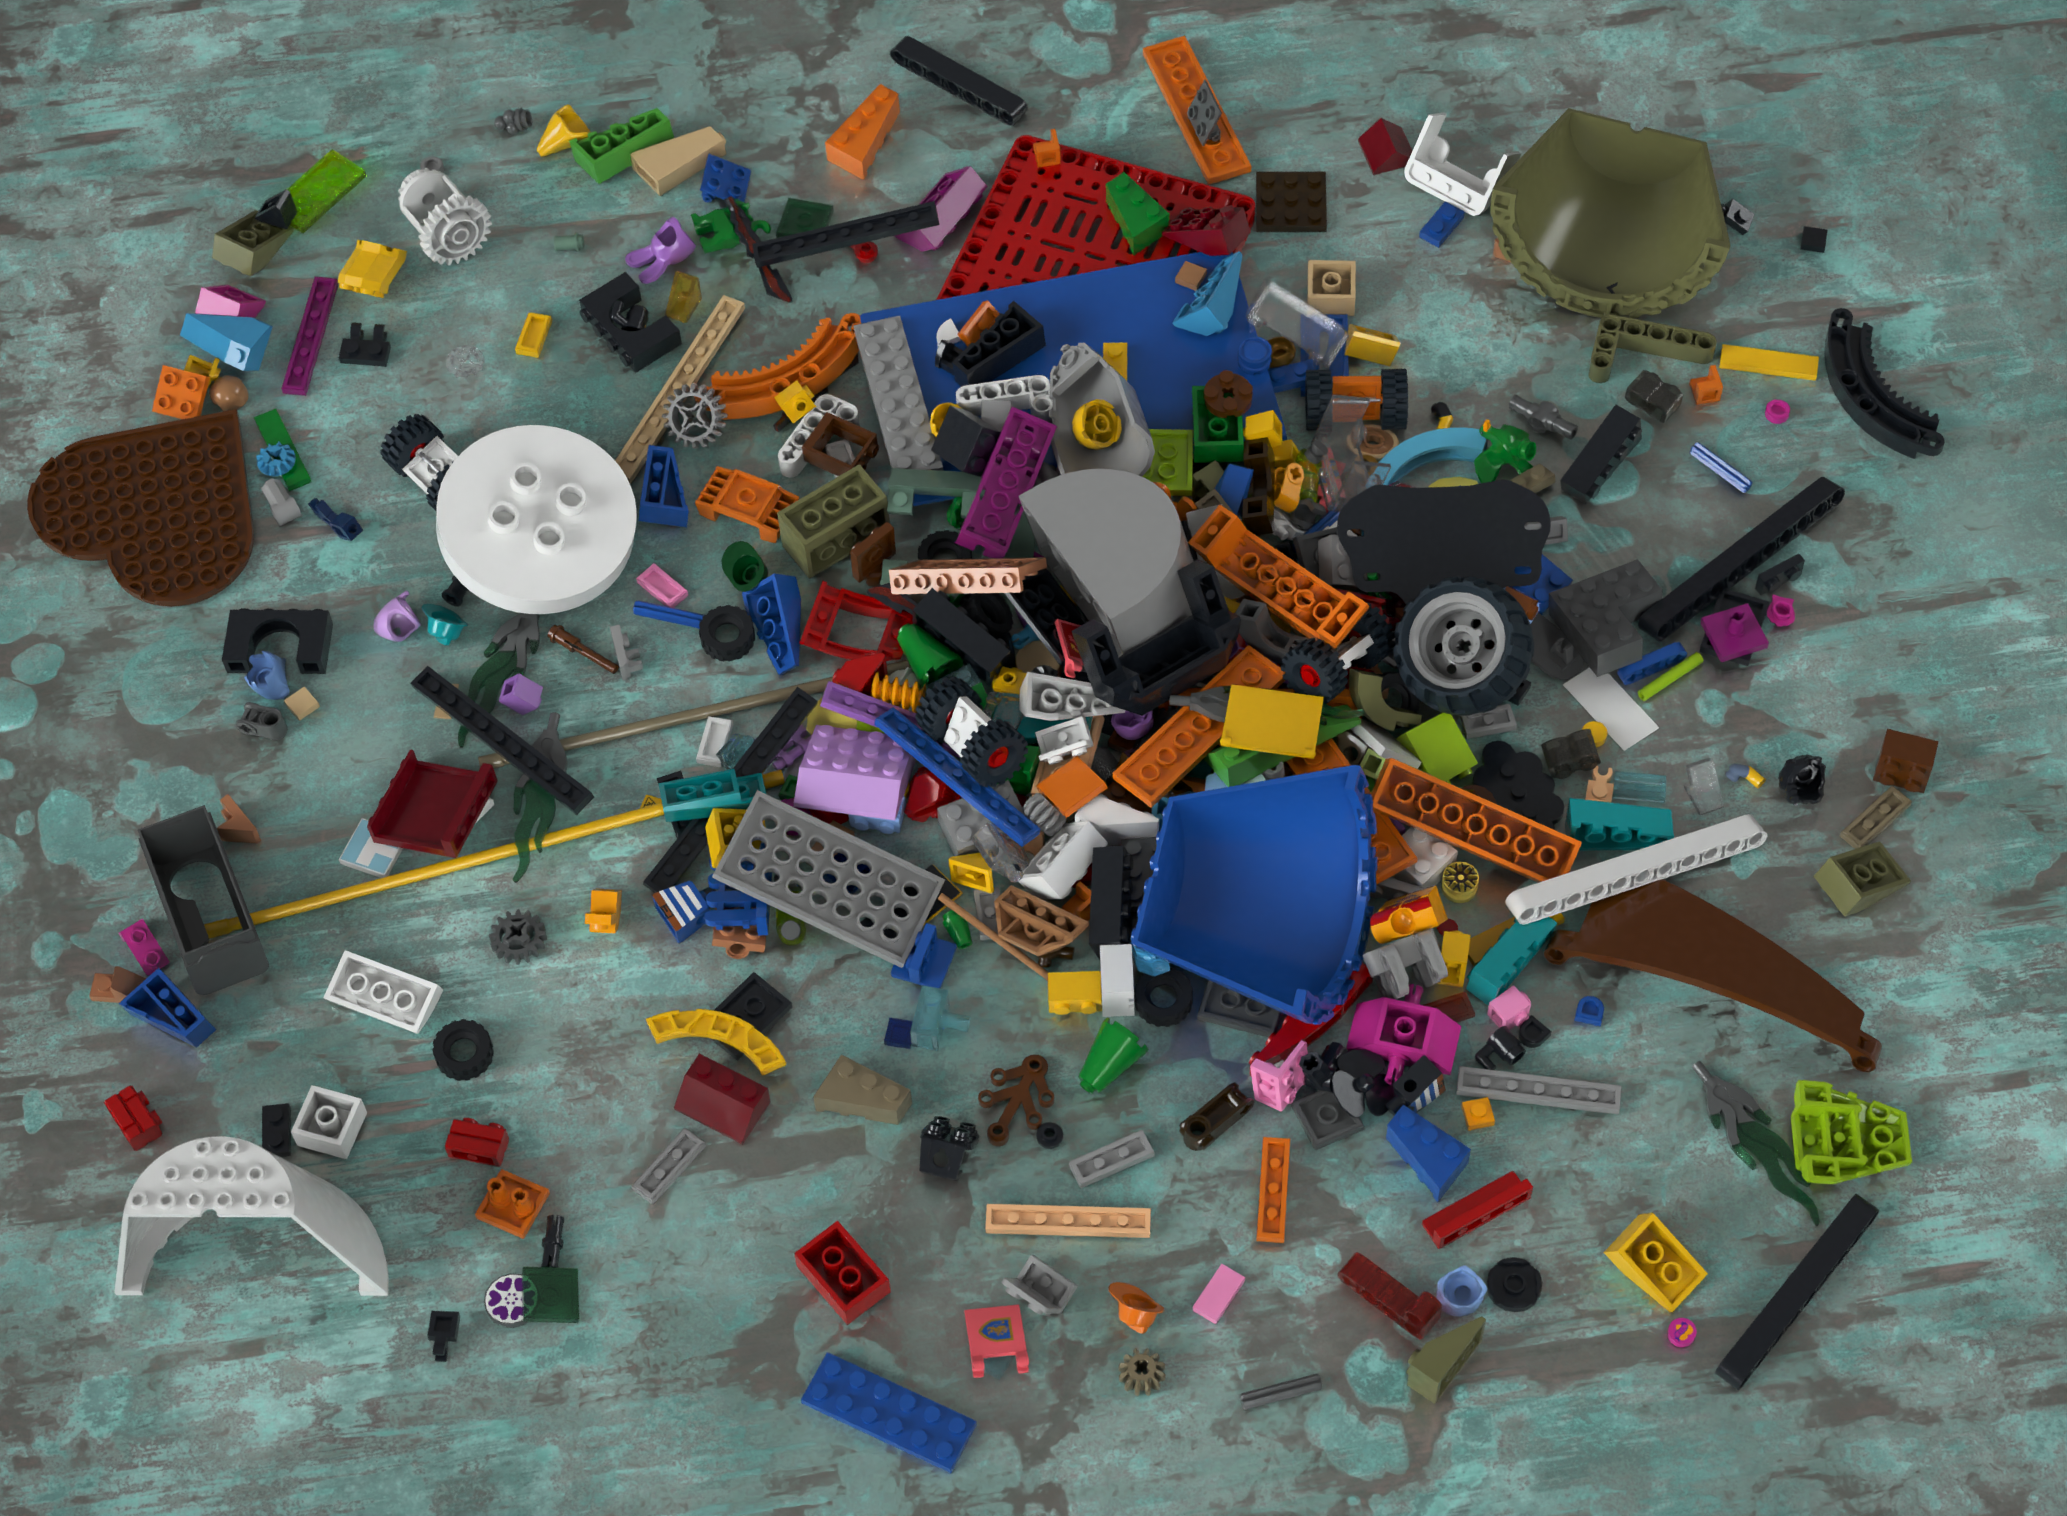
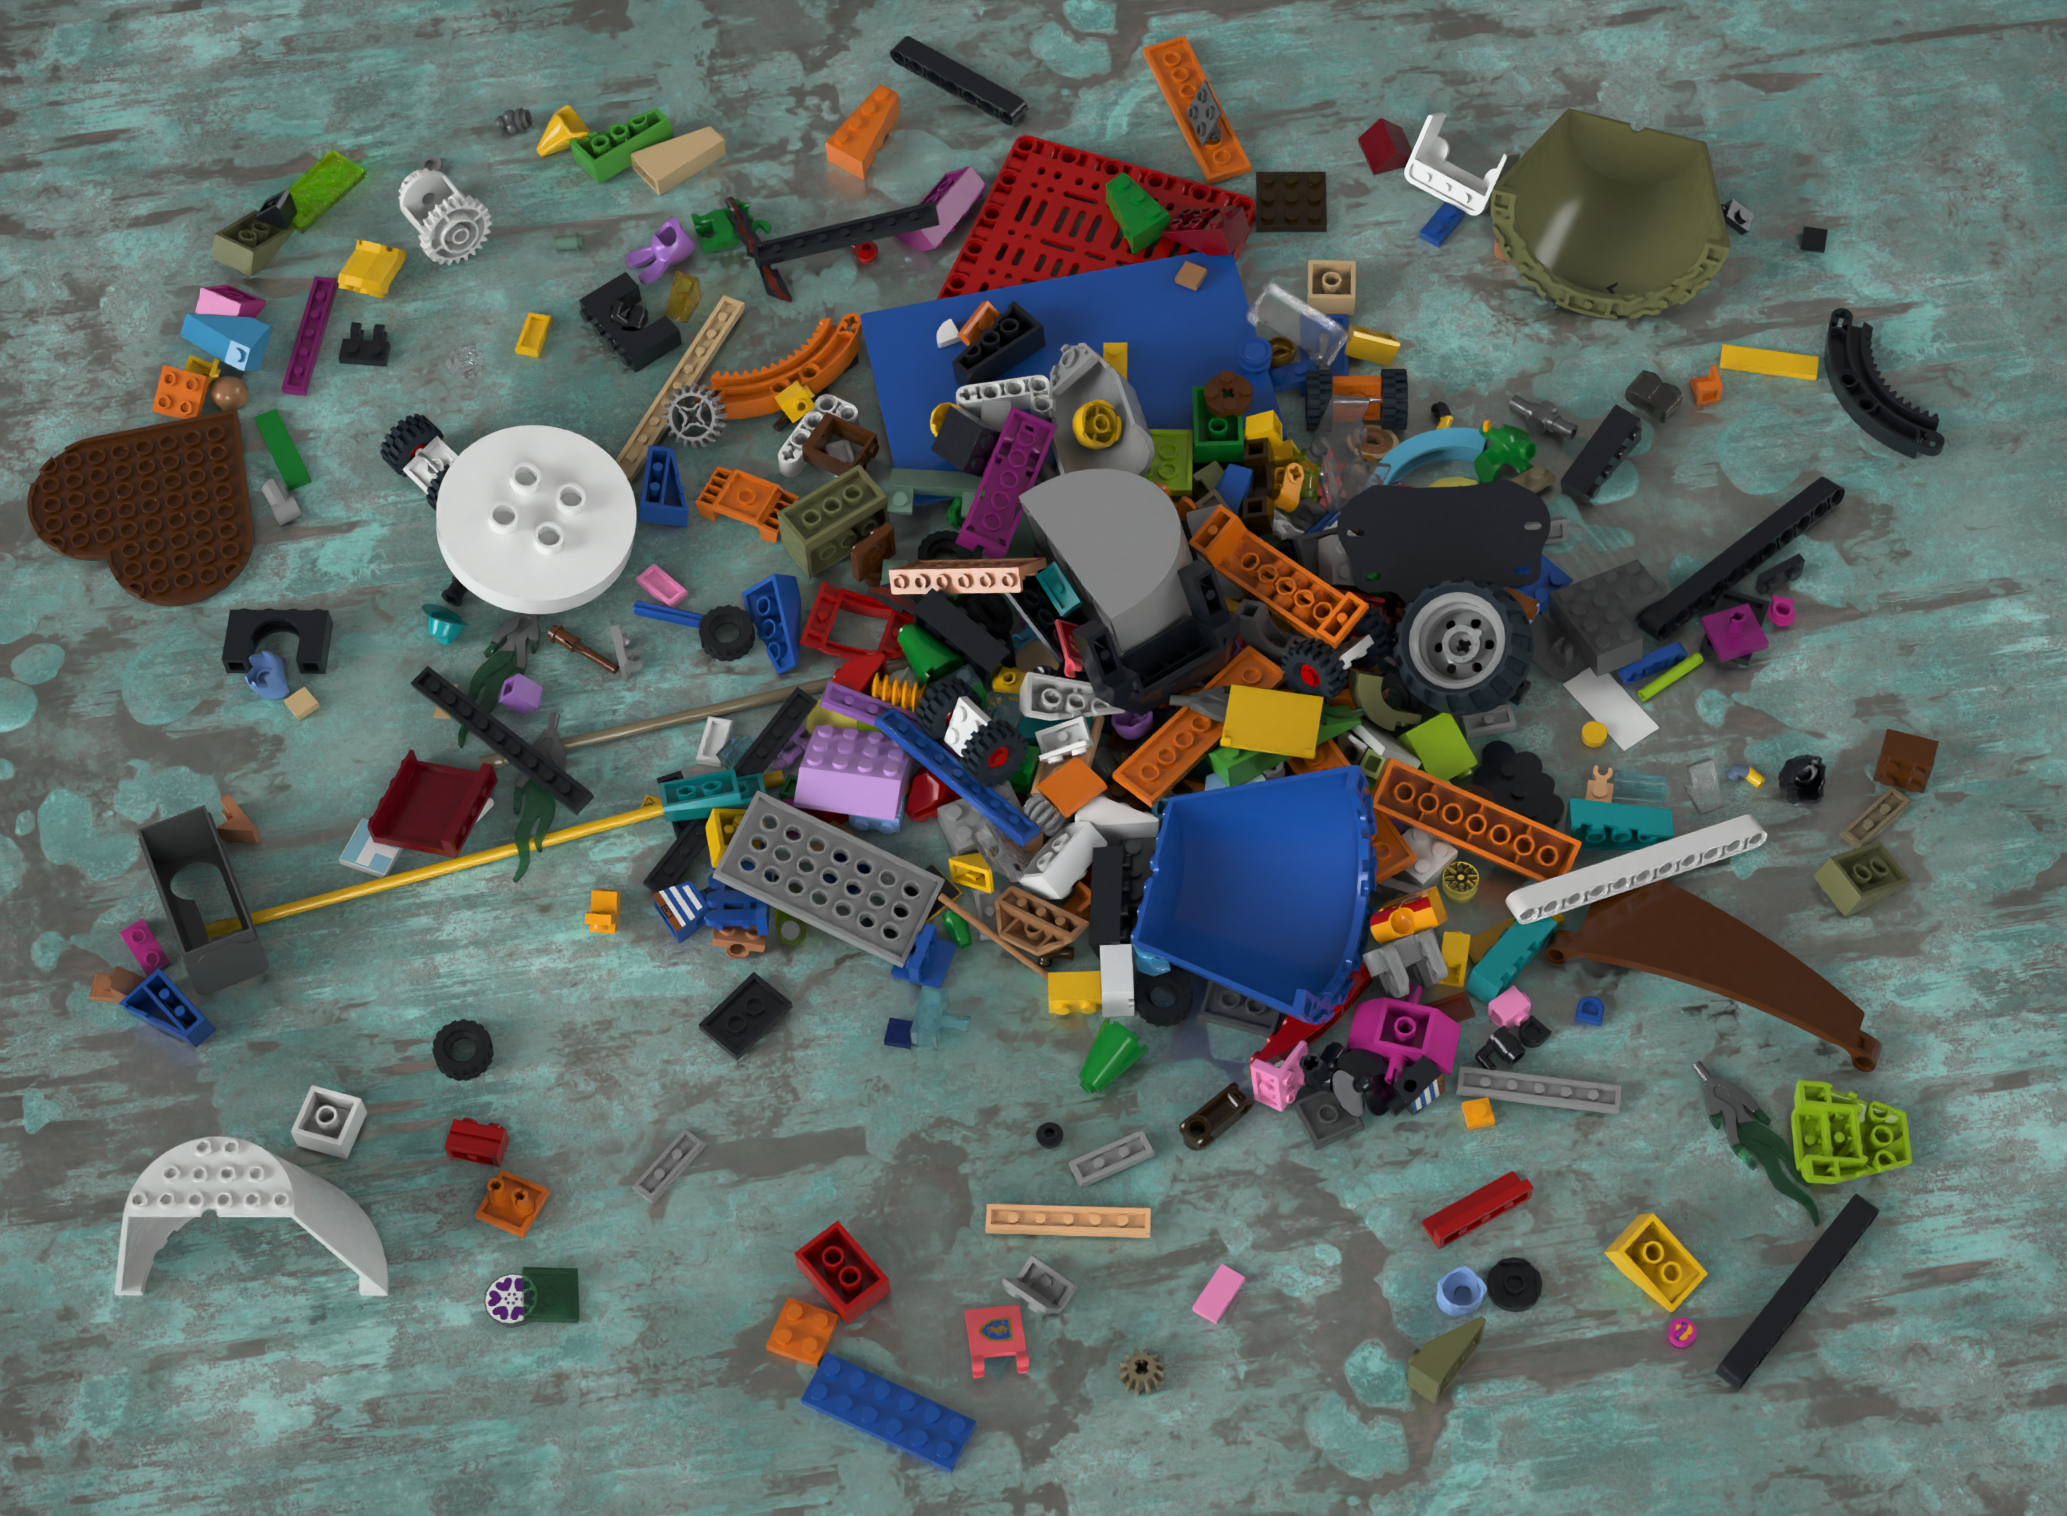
red brick [104,1085,162,1151] -> none
dark grey piece [235,702,288,740] -> none
dark azure gear [256,442,296,476] -> none
black plate [262,1103,291,1157] -> none
dark blue piece [308,498,363,541] -> none
white slope [323,950,443,1034] -> none
lavender piece [373,590,421,642] -> none
black plate [427,1311,460,1362] -> none
dark grey gear [489,909,547,965] -> none
black pin [541,1215,565,1272] -> none
yellow tile [646,1009,786,1076] -> none
dark red slope [674,1053,771,1145] -> none
blue hinge [700,154,751,202] -> none
dark green piece [721,541,768,592] -> none
clear green tile [776,198,834,238] -> none
dark tan wedge [813,1054,912,1125] -> none
light grey plate [853,316,943,471] -> none
black piece [920,1116,979,1181] -> none
black tile [935,340,963,376] -> none
reddish brown plant [978,1055,1055,1146] -> none
orange panel [1033,129,1061,167] -> none
orange piece [1108,1282,1165,1334] -> none
dark azure wedge [1173,251,1243,336] -> none
dark grey axle [1240,1374,1322,1409] -> none
orange plate [1256,1137,1290,1243] -> none
clear red beam [1337,1252,1442,1340] -> none
blue wedge [1386,1105,1471,1203] -> none
red sticker [1437,919,1458,936] -> none
clear smoke brick [1541,729,1601,779] -> none
olive beam [1589,314,1717,383] -> none
axle [1690,442,1752,493] -> none
dark pink tile [1765,399,1790,424] -> none
none -> orange plate [766,1297,839,1368]
none -> teal tile [1036,561,1084,617]

